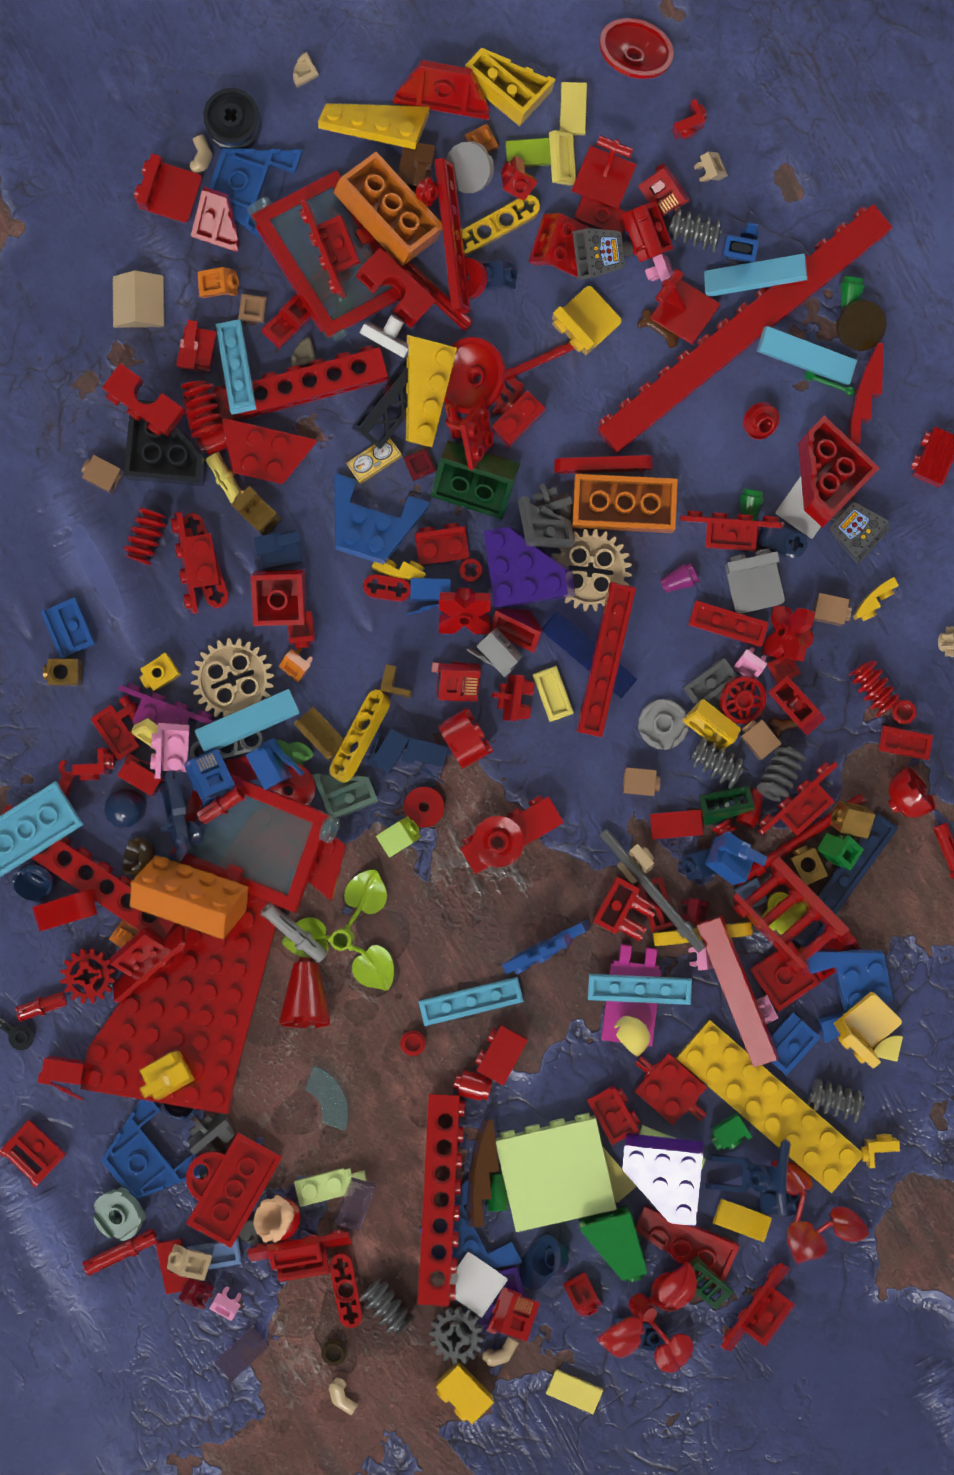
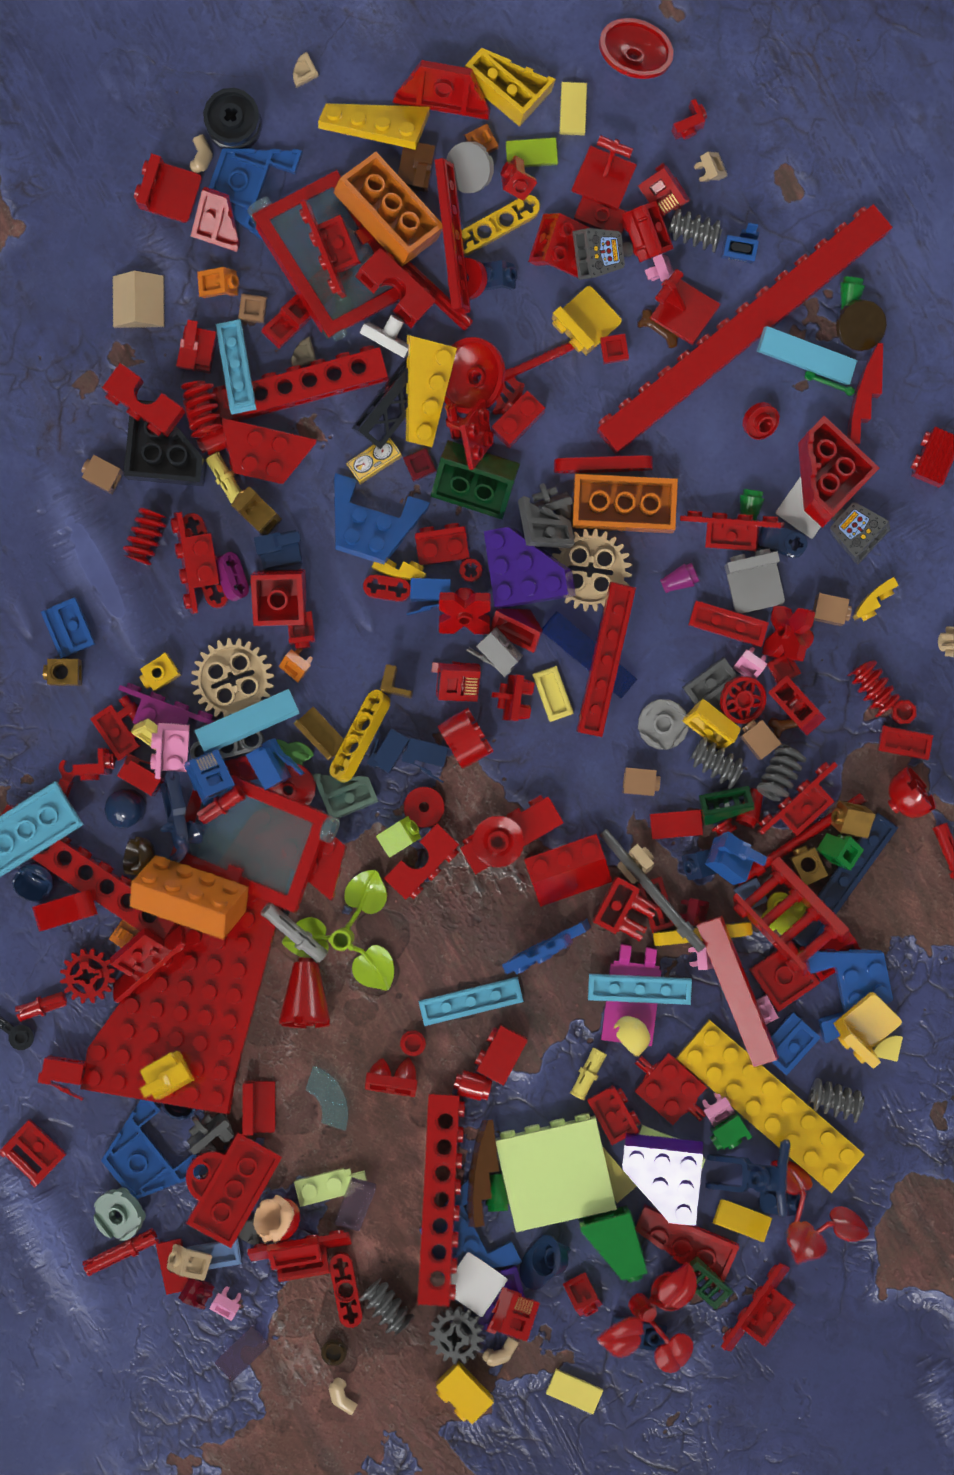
red plate [416,177,438,207] -> none
light yellow tile [549,130,576,186] -> none
medium azure tile [704,254,808,297] -> none
yellow bracket [861,1134,900,1168] -> none
none -> magenta beam [215,552,249,601]
none -> red panel [242,1081,276,1135]
none -> red tile [365,1057,418,1097]
none -> red arch [384,823,459,900]
none -> red slope [523,834,612,907]
none -> light yellow pin [570,1047,607,1100]
none -> red tile [599,334,629,364]
none -> bright pink tile [702,1093,735,1127]

